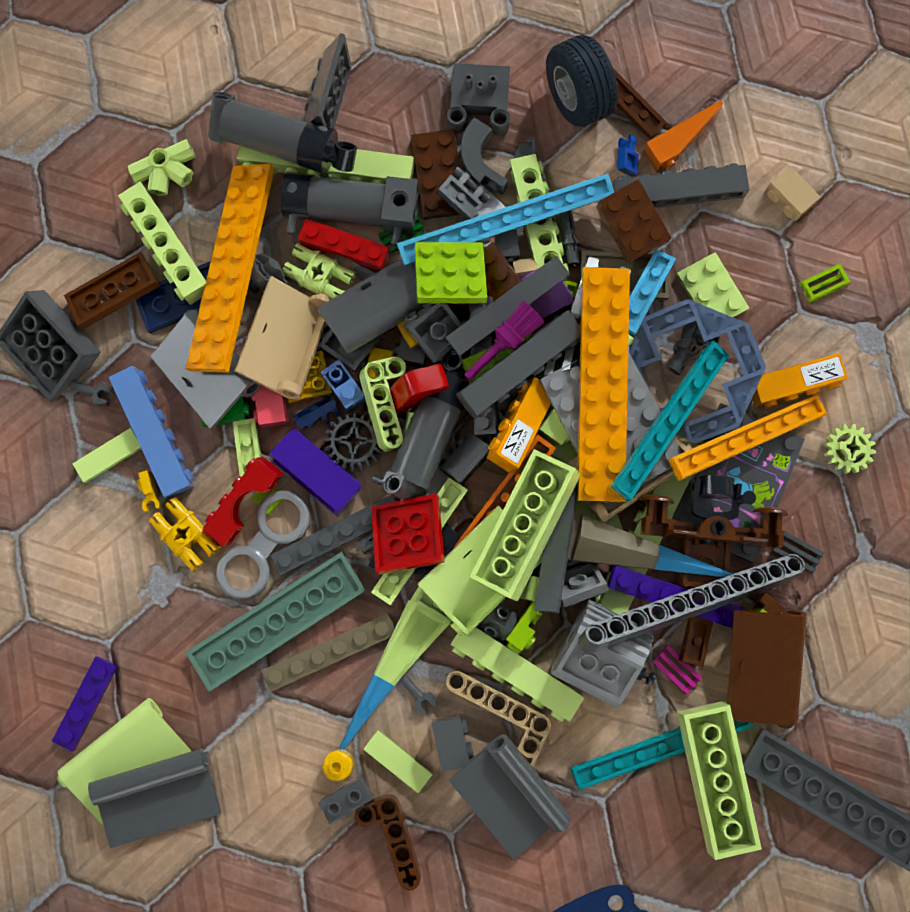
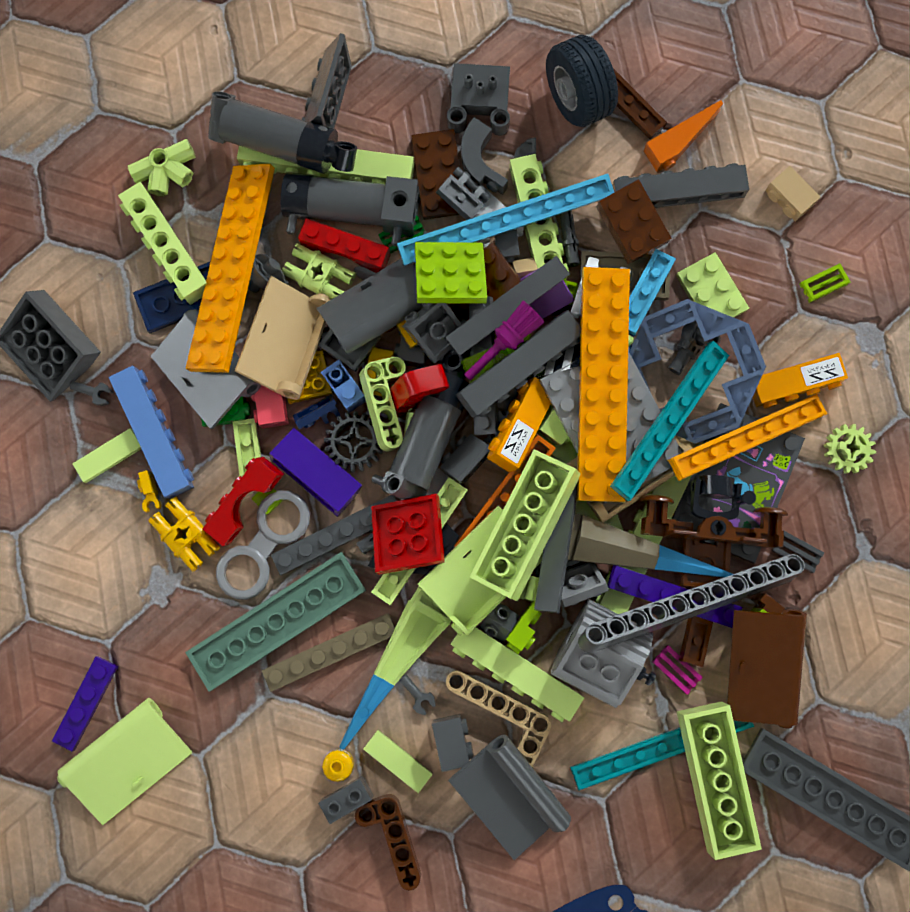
reddish brown plate [64,252,159,330] -> none
dark grey door [88,748,222,848] -> none
blue plate [617,134,639,176] -> none

